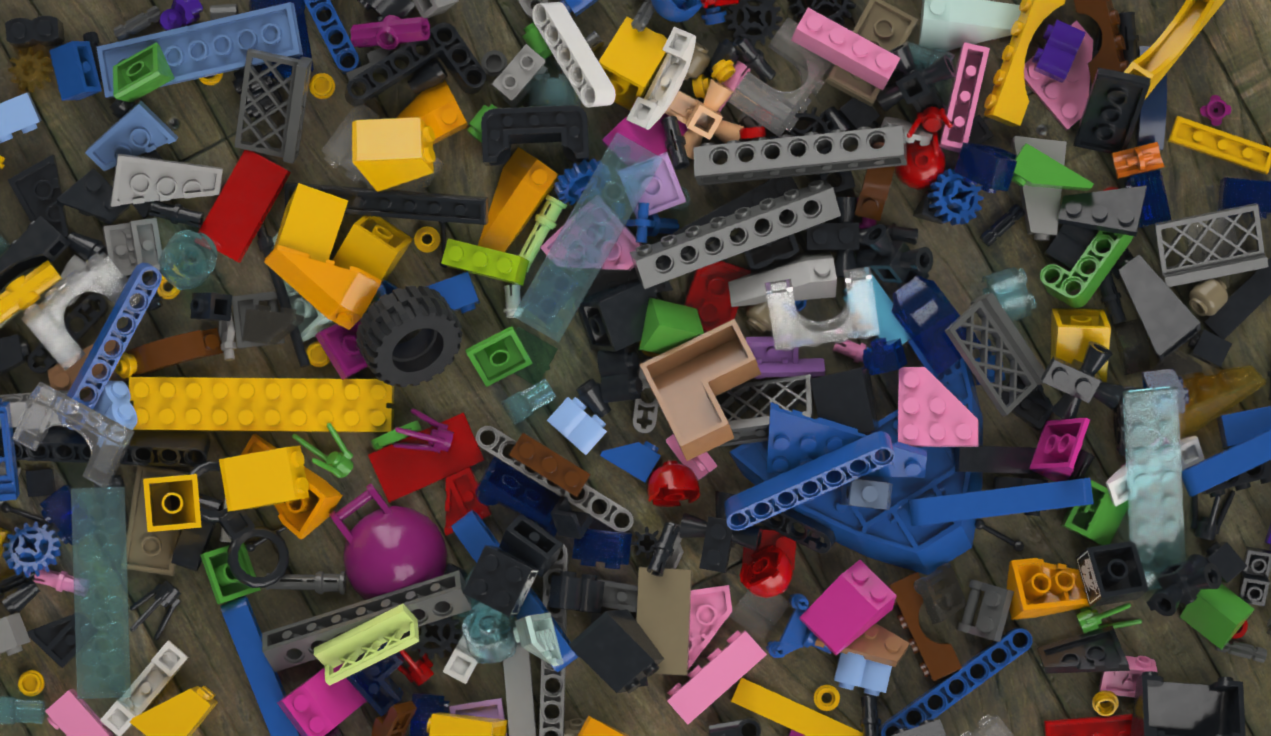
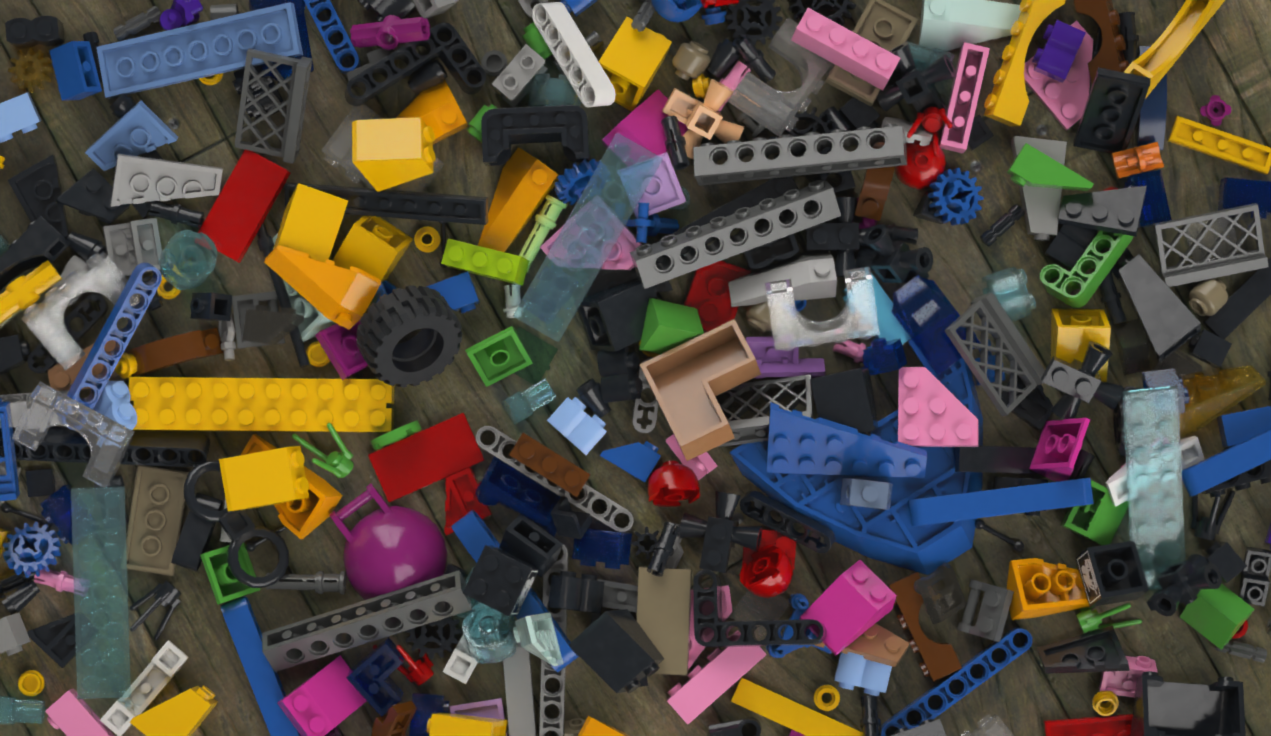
bright green slope [113,42,175,103] -> none
yellow slope [143,474,202,532] -> none
yellow plate [309,73,335,99] -> none
yellowish green fence [314,604,419,686] -> none
magenta plant [393,408,454,453] -> none
white slope [626,27,696,130] -> none
yellow plate [711,59,736,83] -> none
blue beam [724,431,895,531] -> none
red tile [739,126,766,139] -> none
clear blue brick [954,142,1017,194] -> none
none -> black beam [693,569,827,647]

